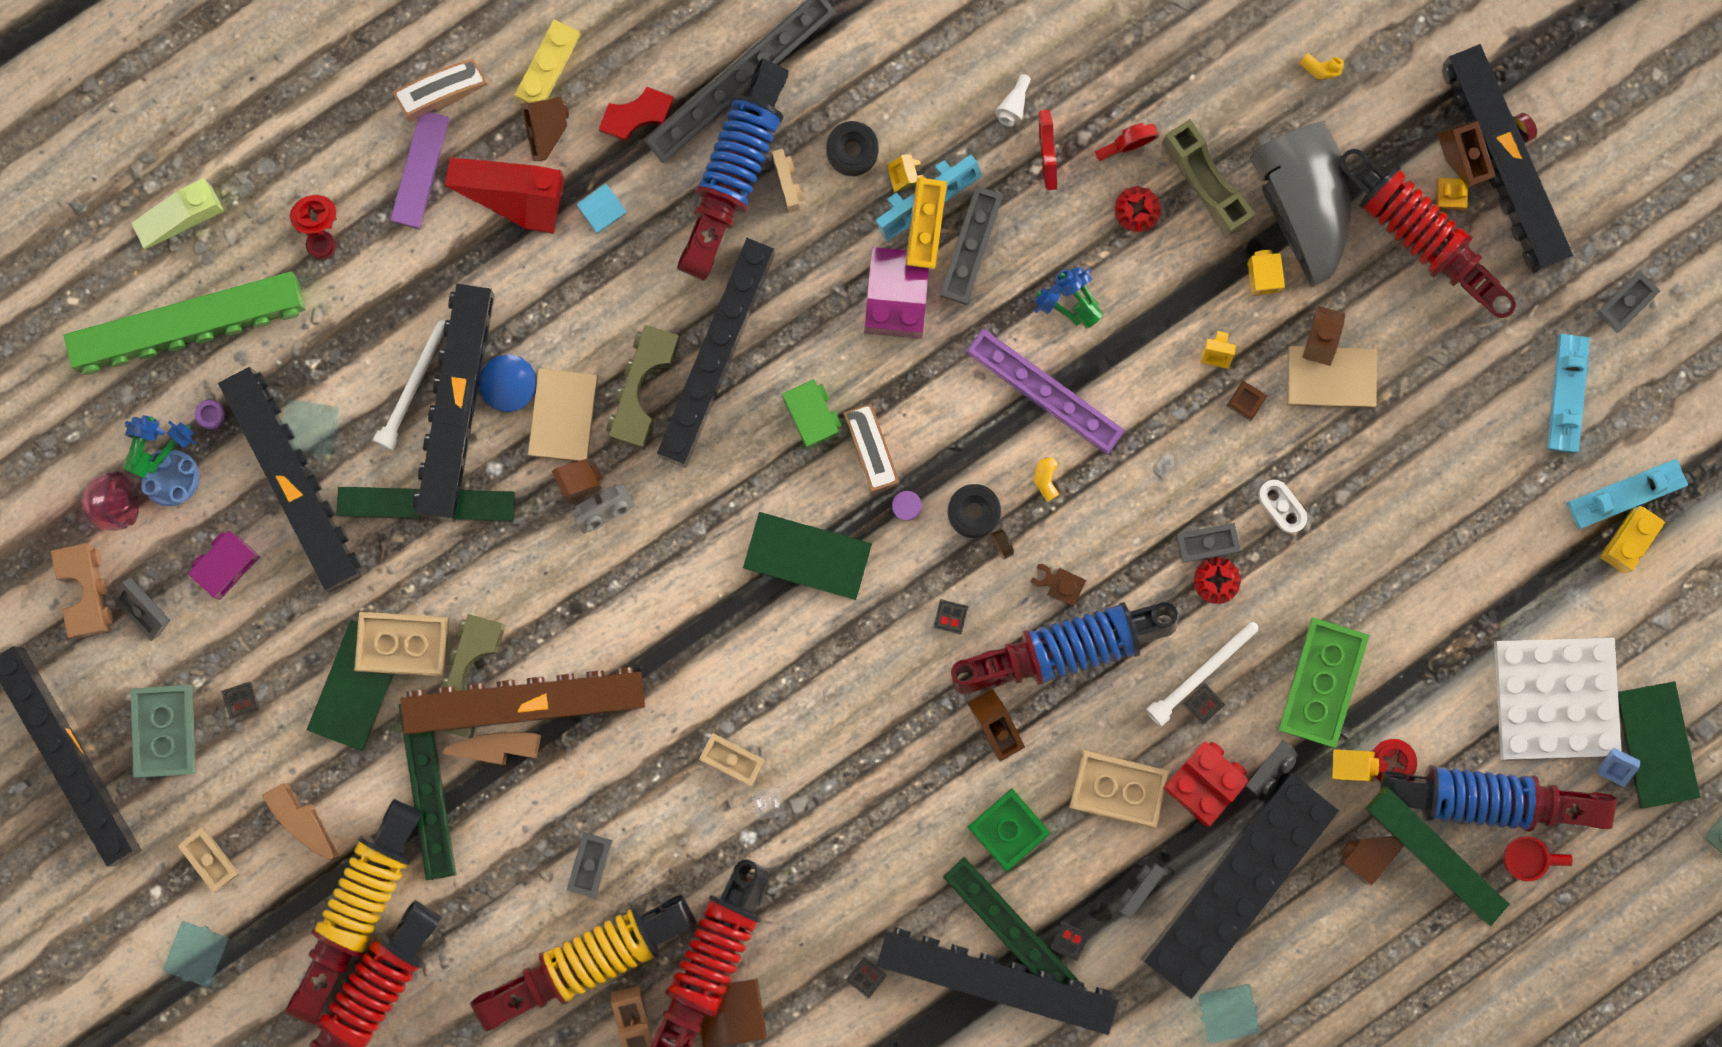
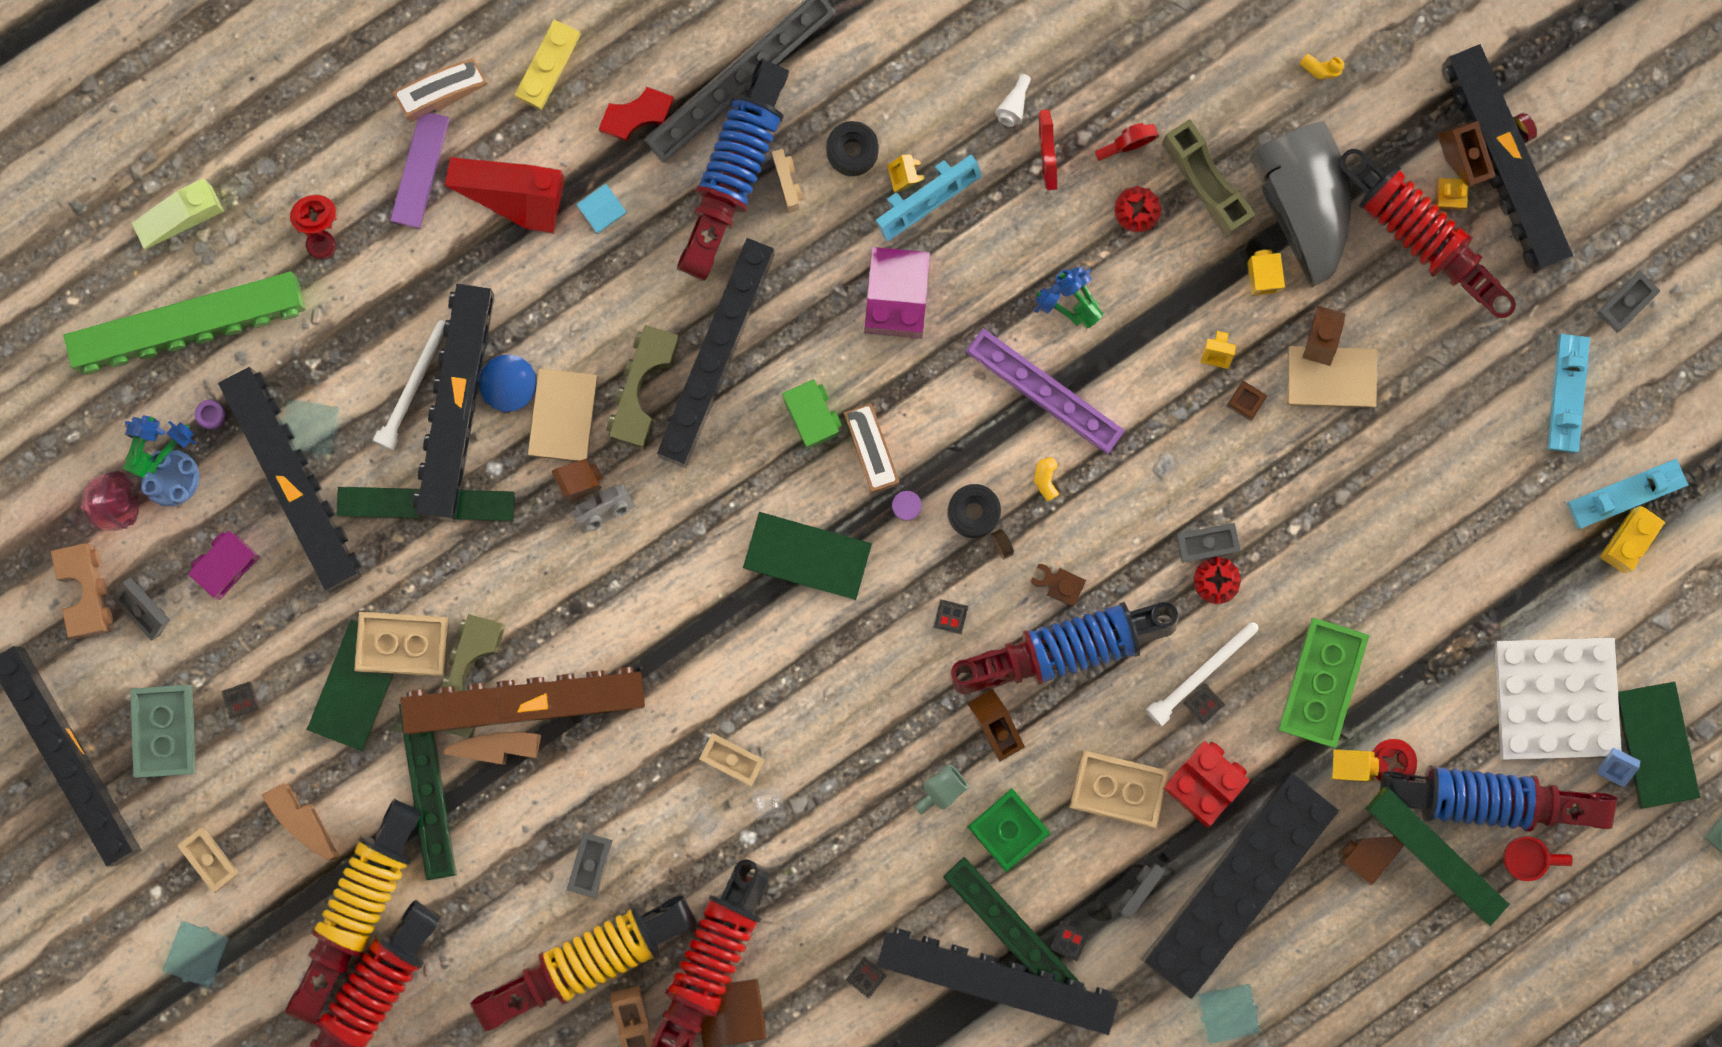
reddish brown slope [520,96,569,161] -> none
yellow tile [905,177,947,269] -> none
dark grey plate [939,186,1003,305] -> none
dark grey plate [1246,740,1298,801] -> none
white plate [1258,480,1307,534] -> none
none -> sand green piece [915,764,969,814]

